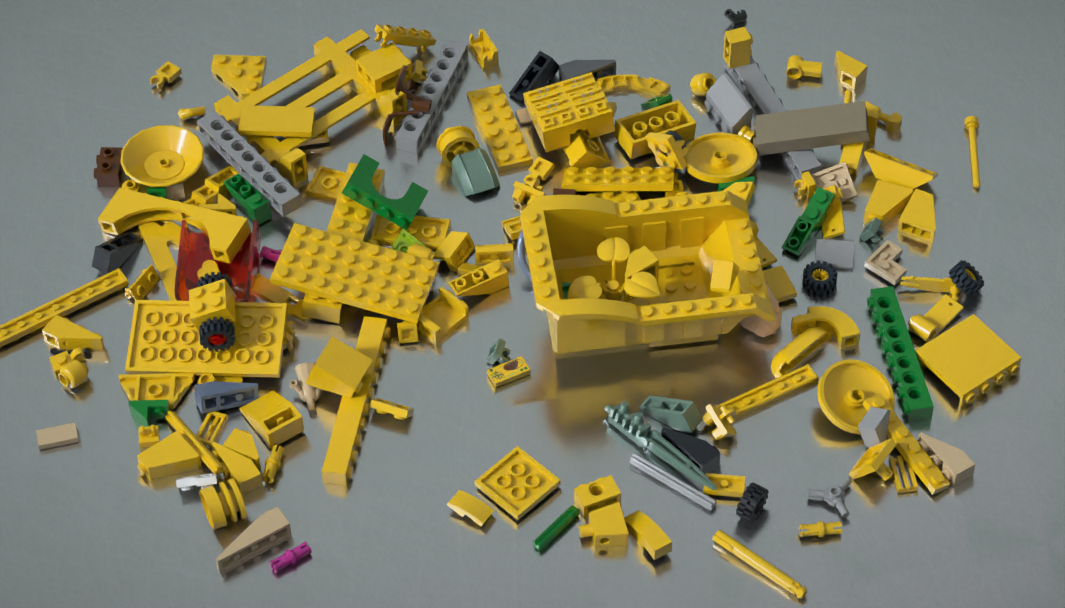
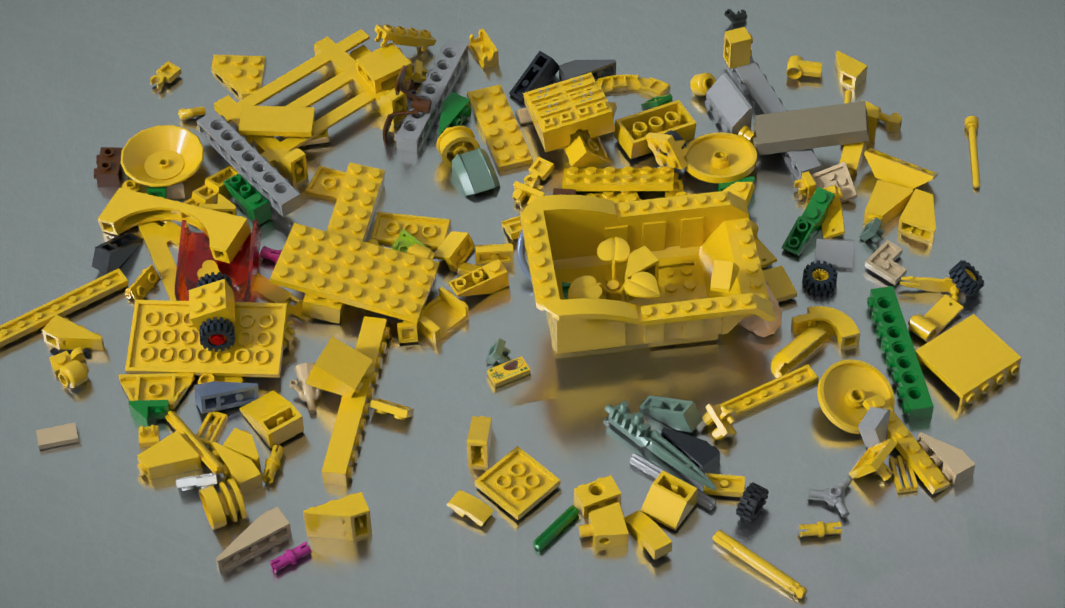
green arch [342,154,428,230] -> none
none -> yellow slope [303,491,372,540]
none -> green slope [438,92,472,136]
none -> yellow slope [467,416,492,468]
none -> yellow slope [641,471,698,530]

